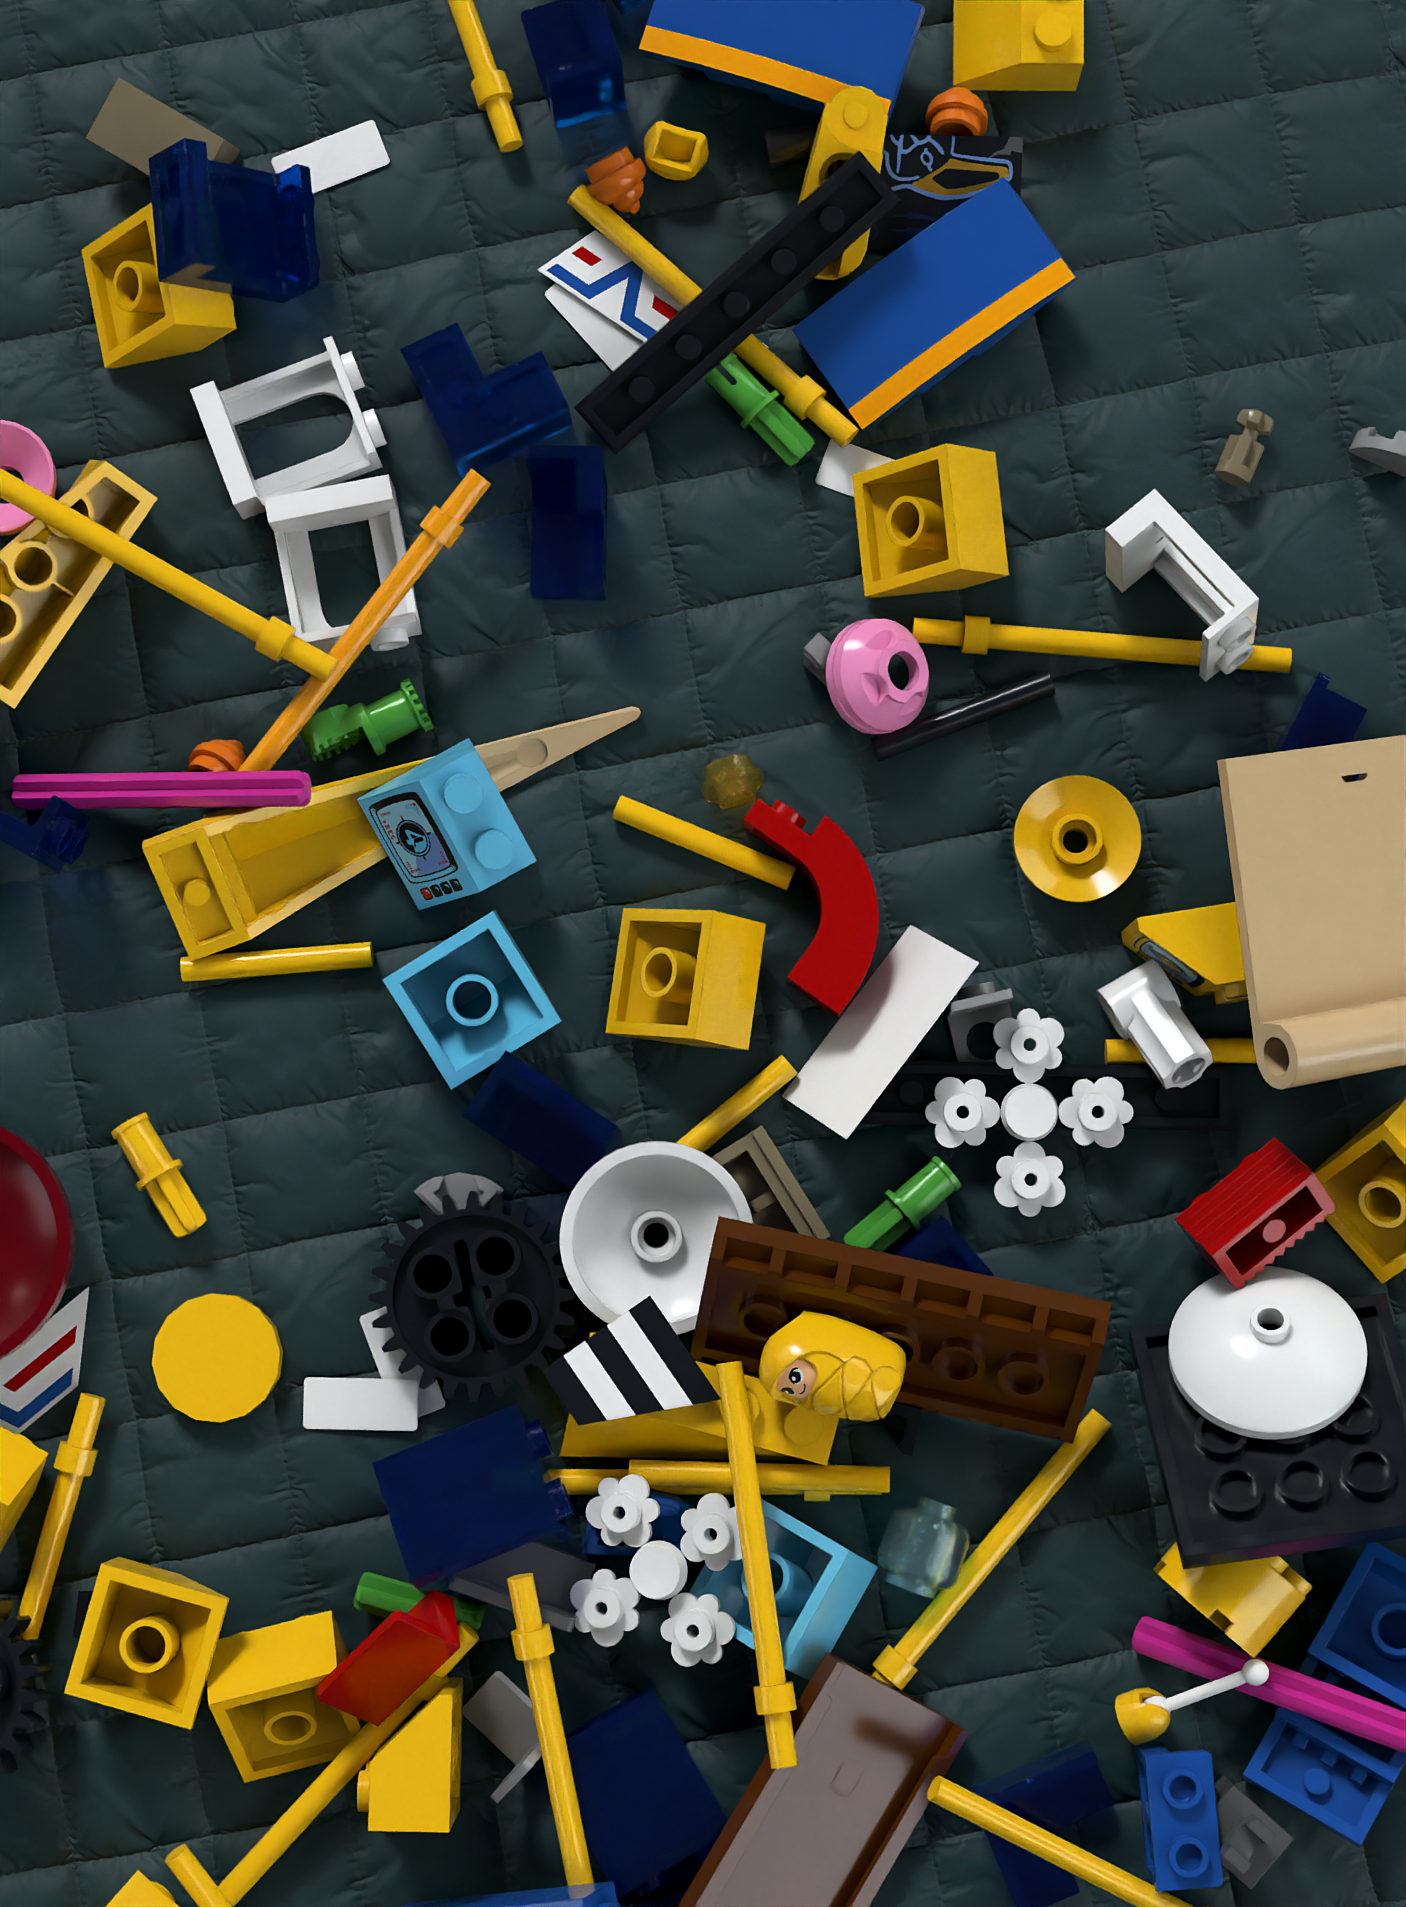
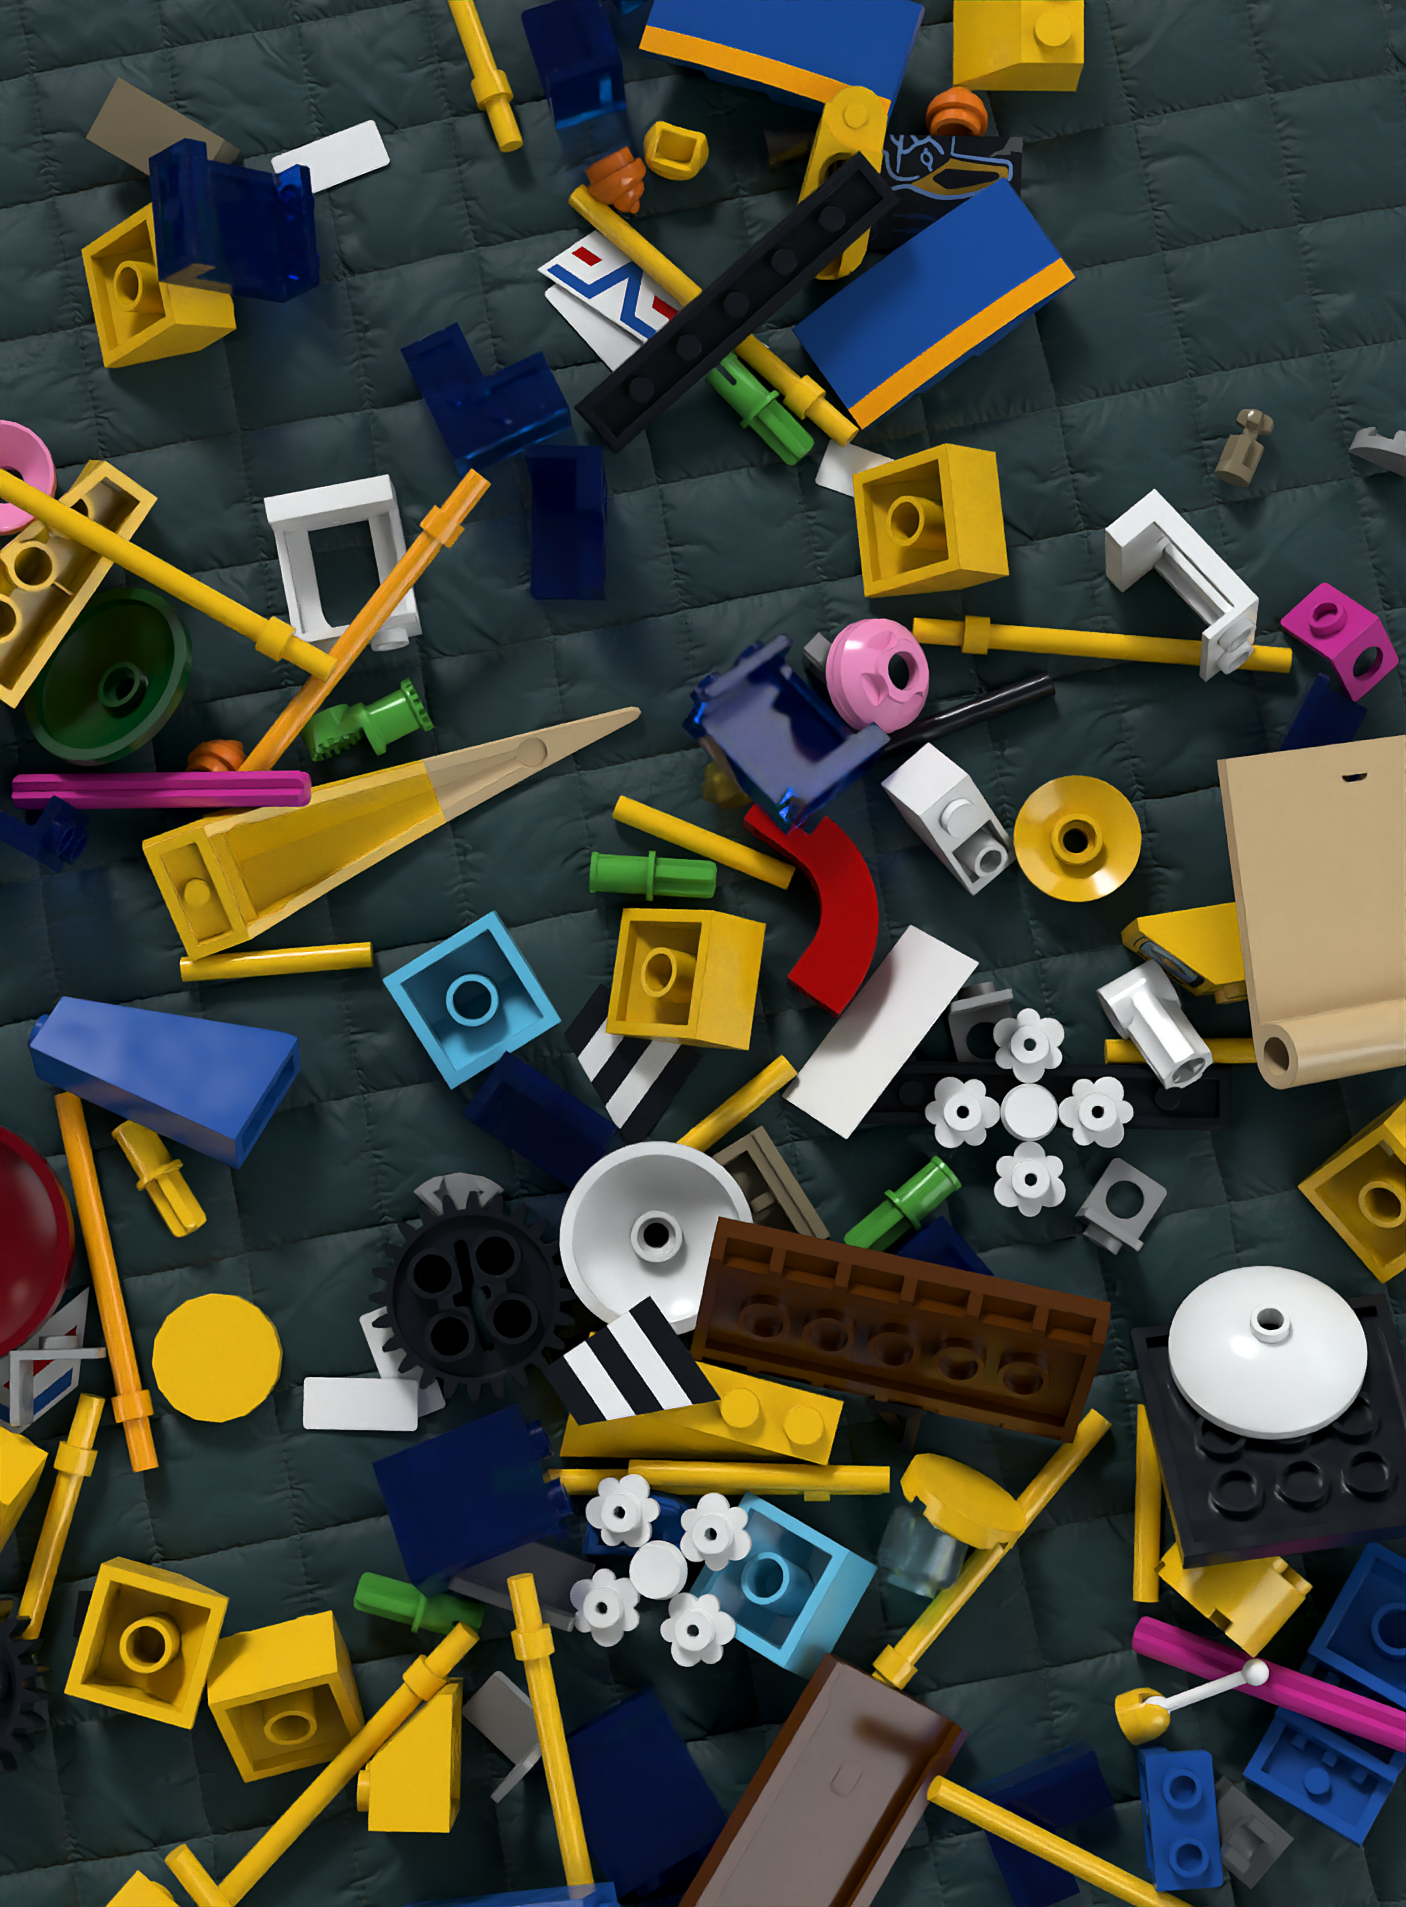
white panel [190,336,387,520] -> none
red panel [317,1589,460,1726] -> none
medium azure slope [357,738,537,910] -> none
yellow bar [716,1361,798,1769] -> none
yellow piece [758,1310,906,1422] -> none
red brick [1175,1137,1336,1289] -> none
none -> light grey bracket [10,1335,109,1426]
none -> dark green dish [25,587,192,766]
none -> blue slope [28,996,301,1170]
none -> light orange bar [54,1092,159,1473]
none -> black sticker [564,983,704,1146]
none -> bright green axle [589,851,717,901]
none -> clear blue panel [682,633,891,835]
none -> white slope [881,742,1016,896]
none -> yellow tile [900,1453,1027,1550]
none -> light grey bracket [1075,1158,1167,1256]
none -> yellow bar [1133,1404,1162,1602]
none -> dark pink bracket [1280,583,1399,702]

